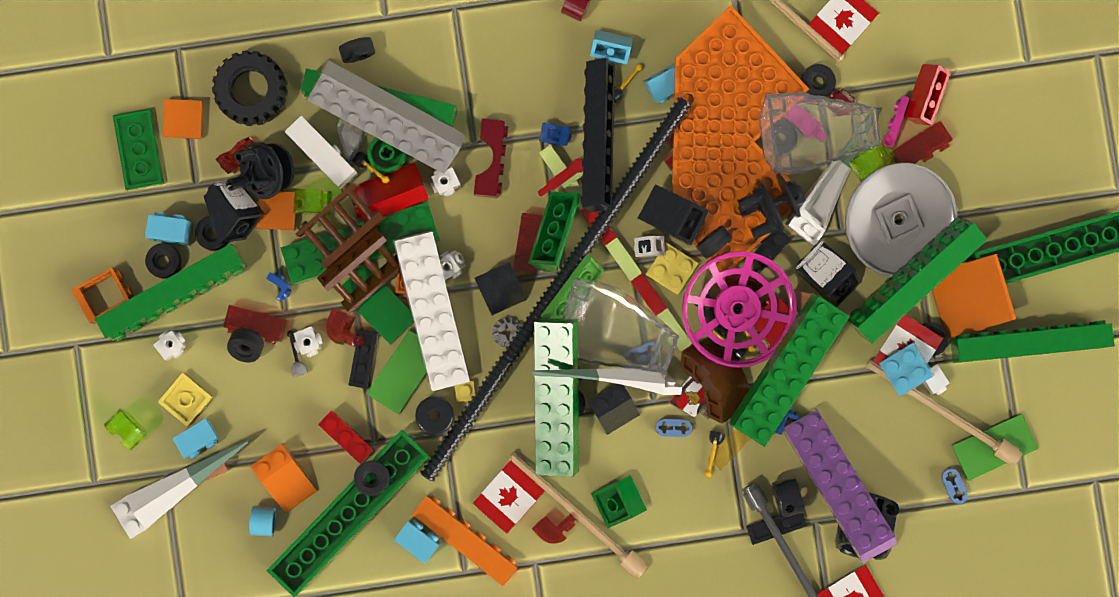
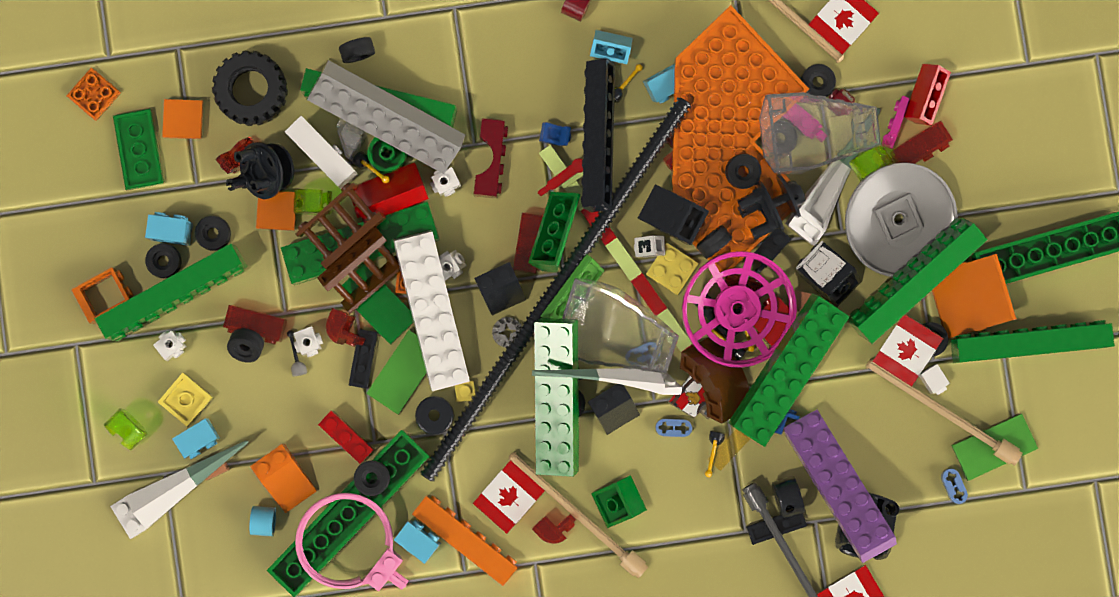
black slope [204,182,265,244] -> none
blue bracket [266,272,292,302] -> none
medium azure brick [879,343,934,397] -> none
none -> orange tile [66,67,121,121]
none -> bright pink brick [295,493,409,591]
none -> black tyre [725,154,761,189]

